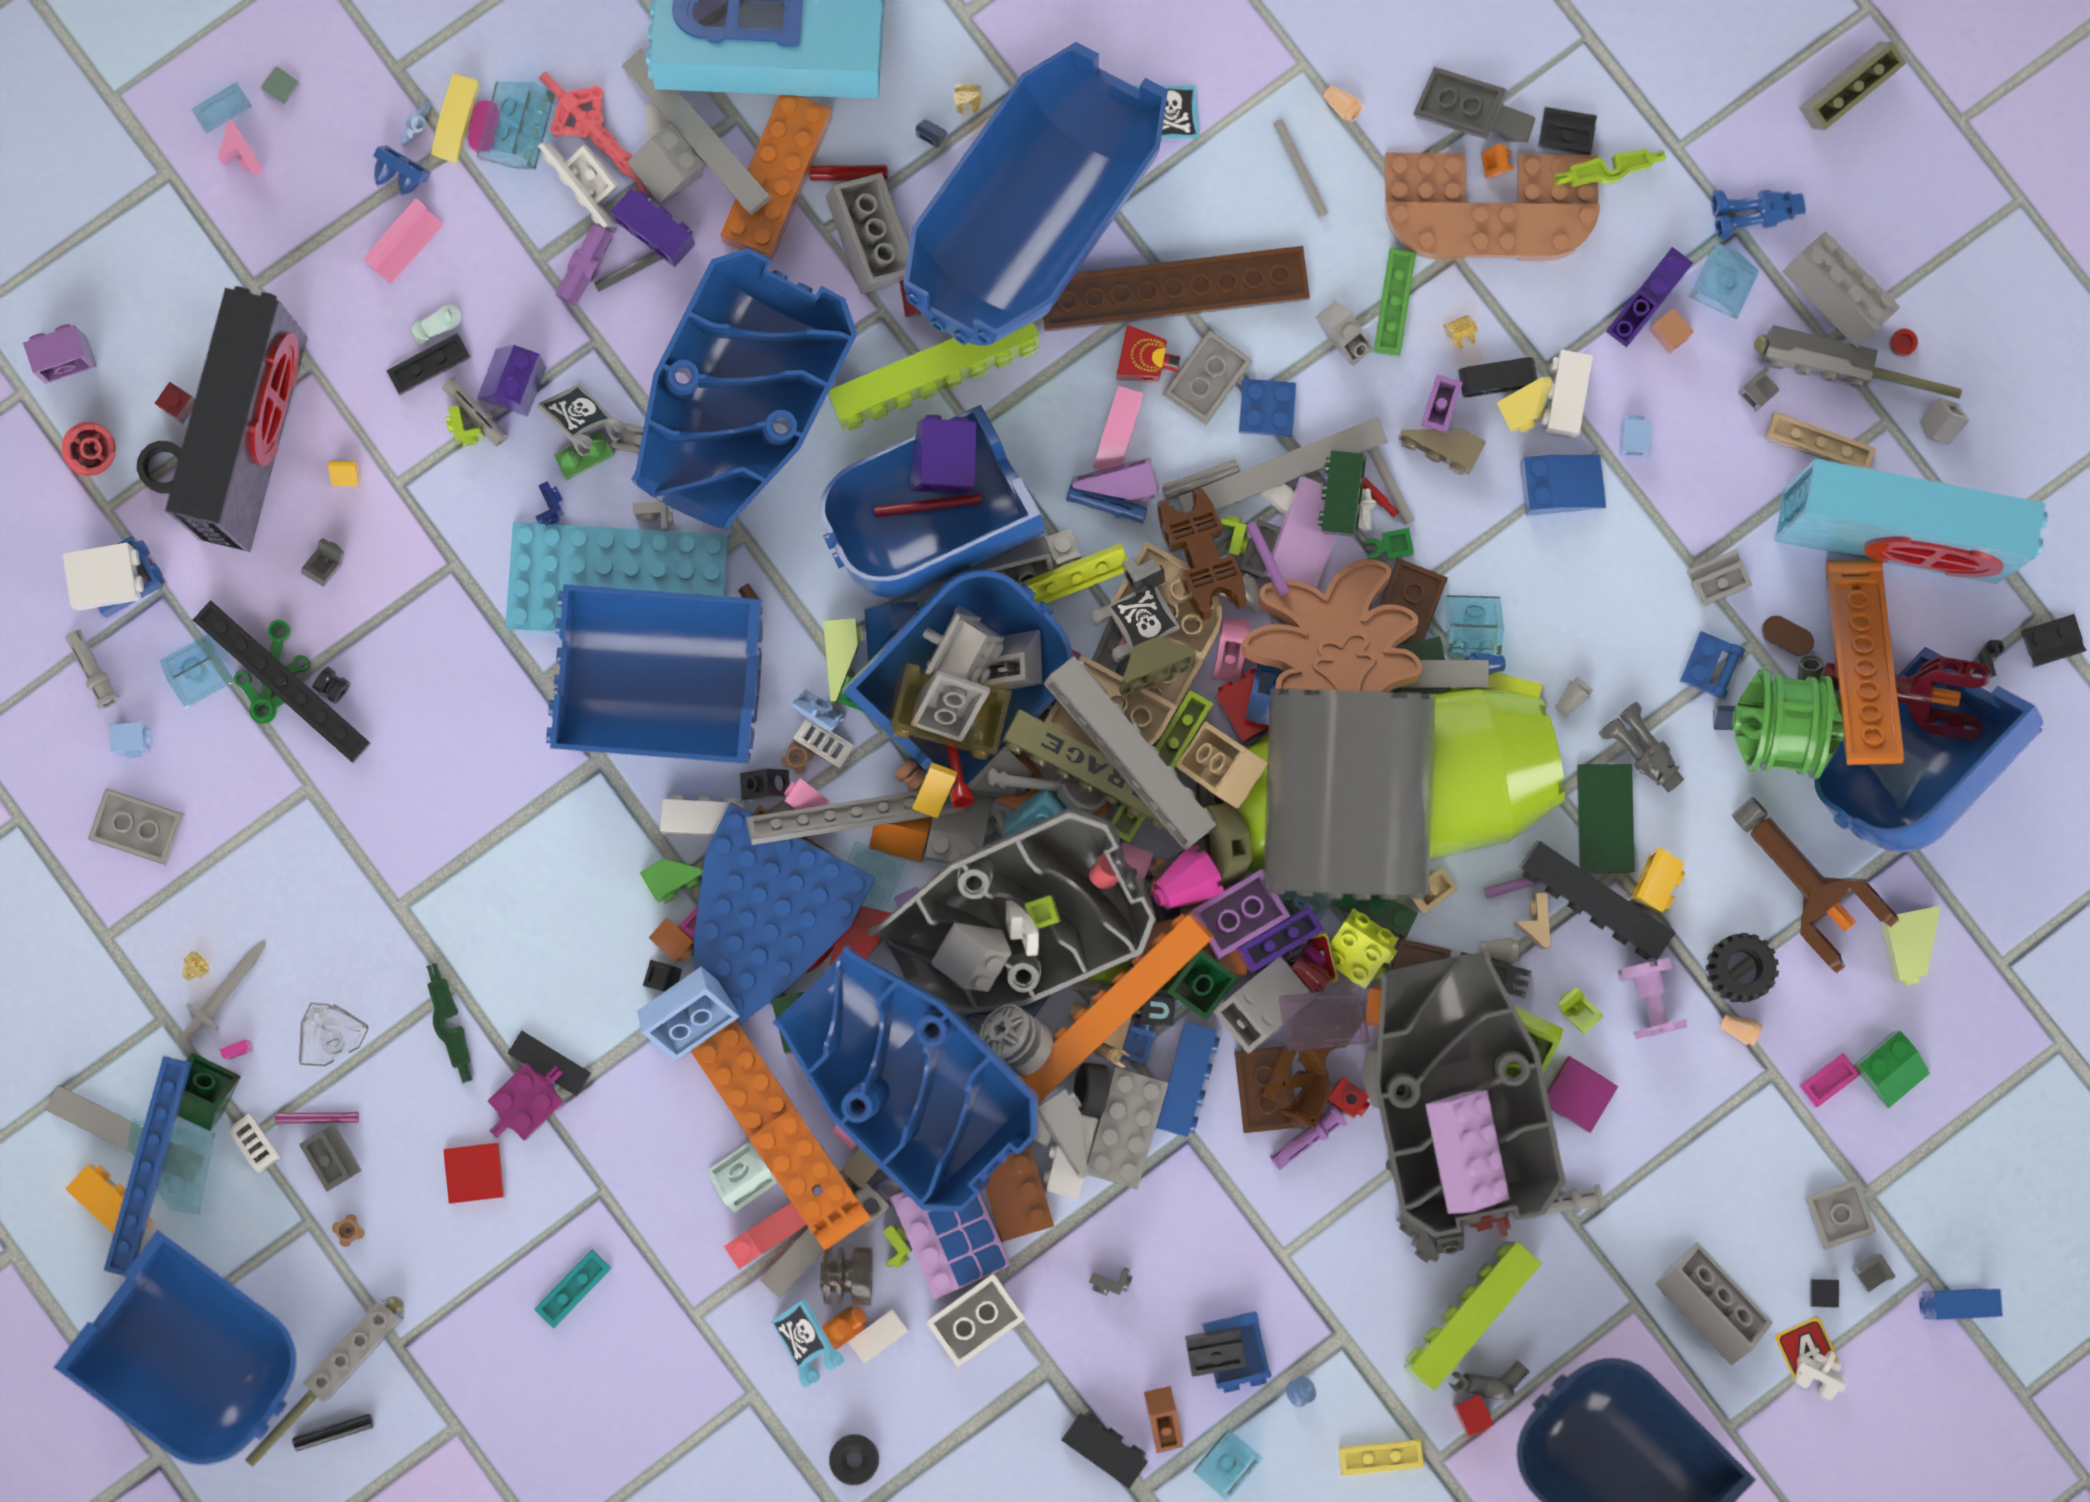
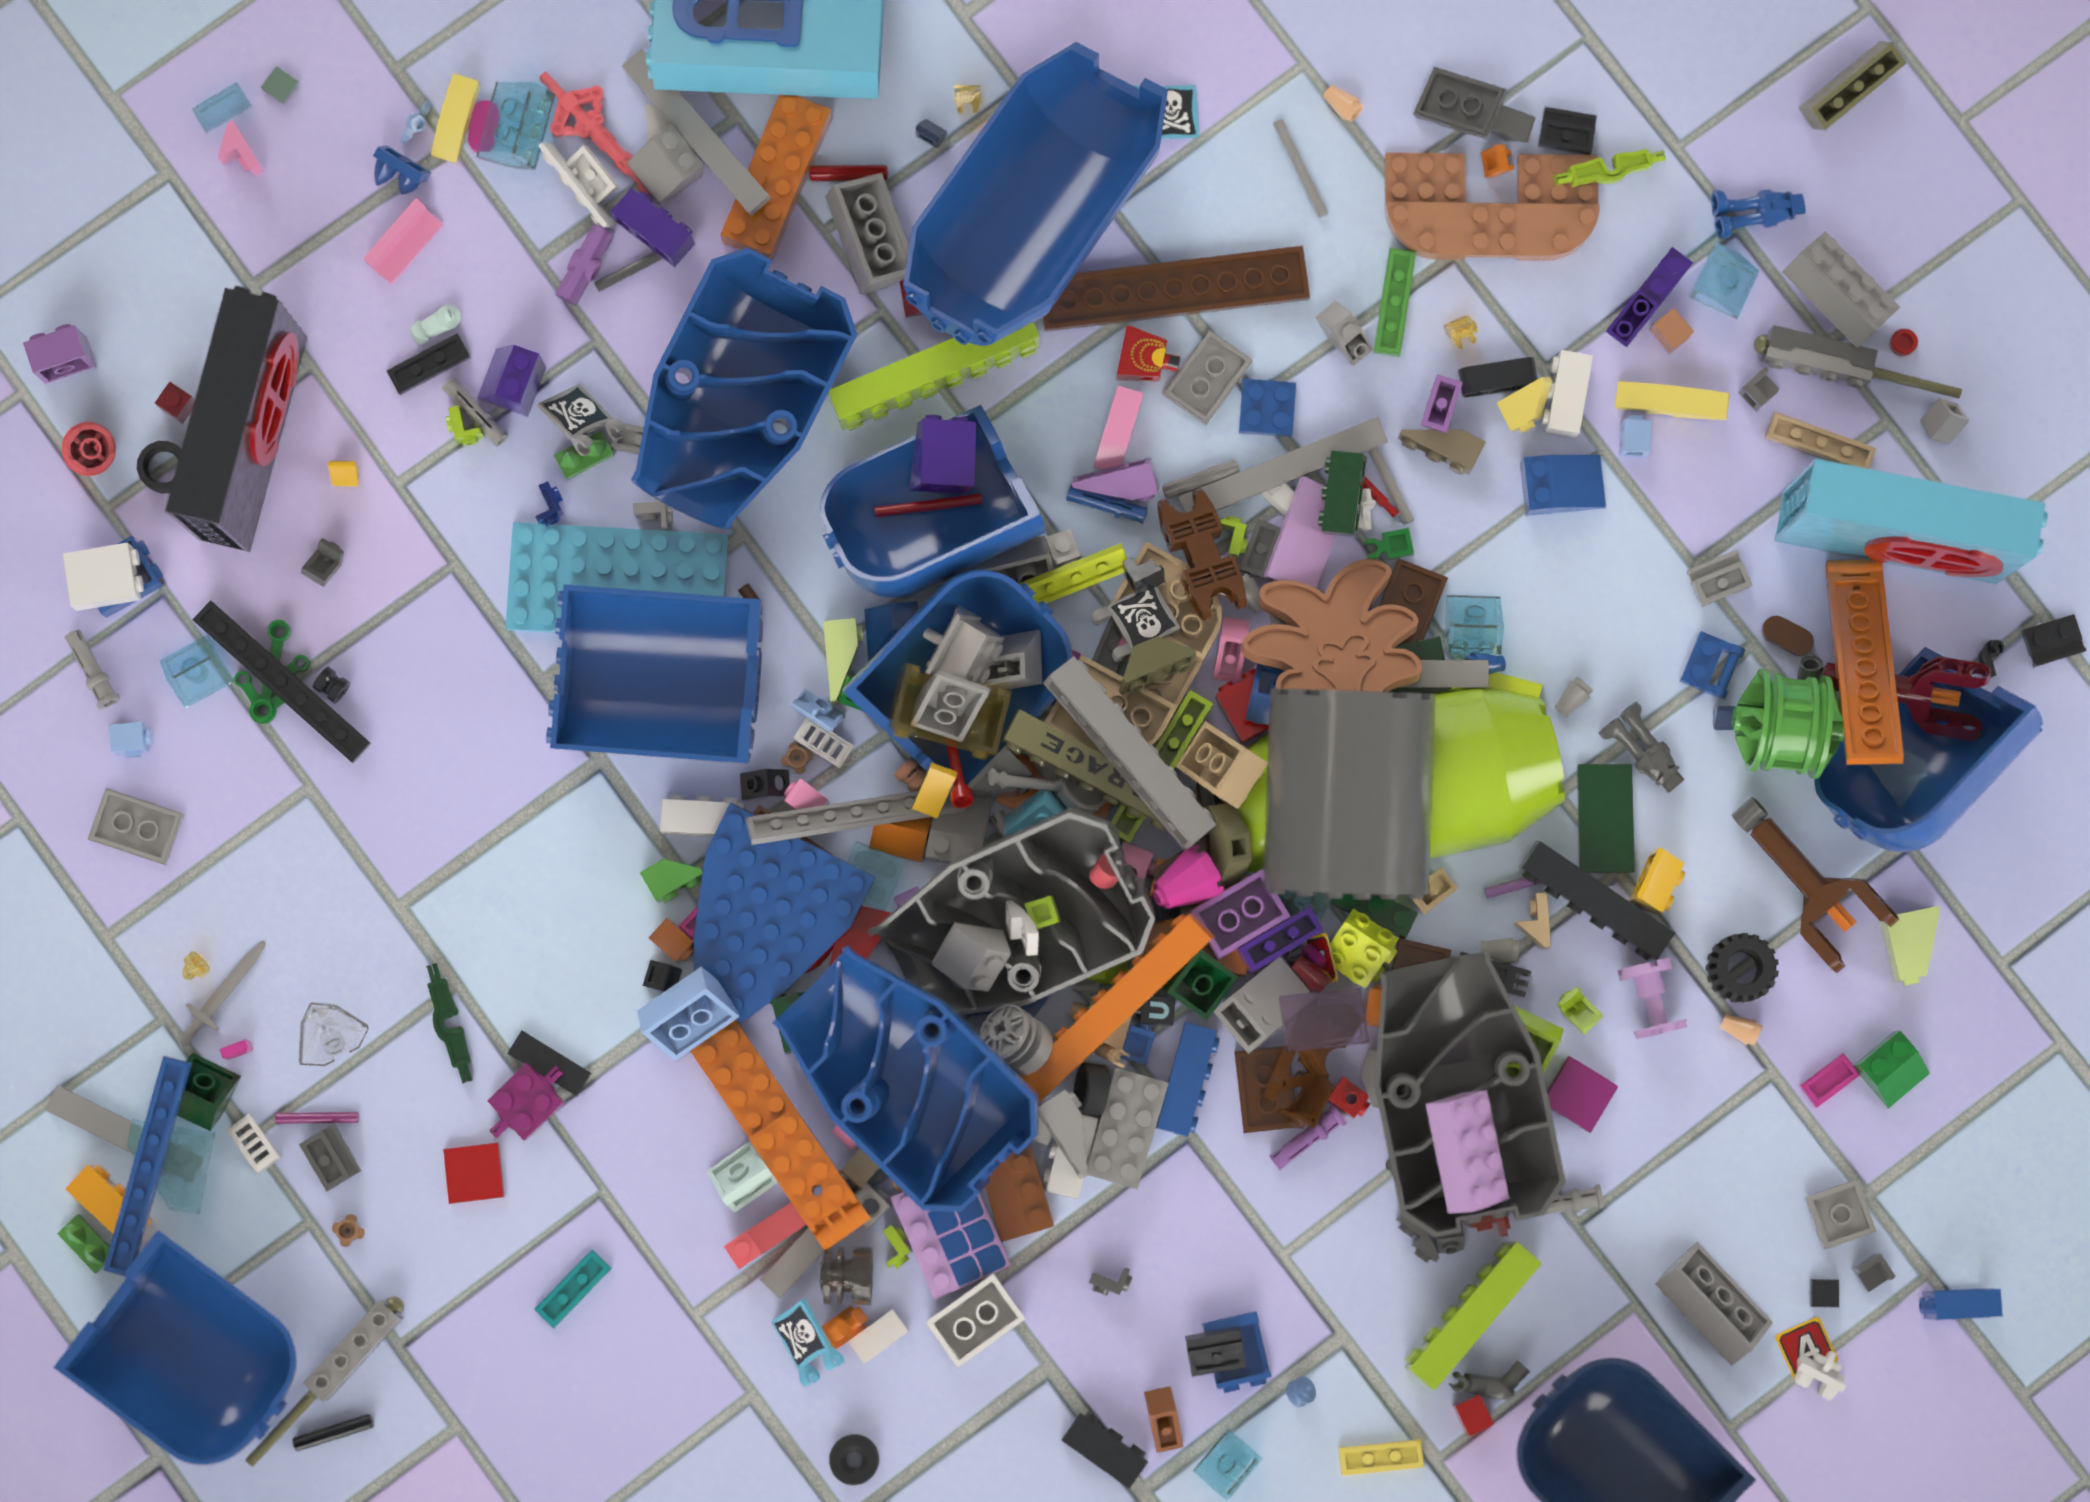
medium lavender bar [1246,522,1289,595] -> none
none -> bright green tile [57,1214,110,1273]
none -> light yellow slope [1615,381,1730,420]

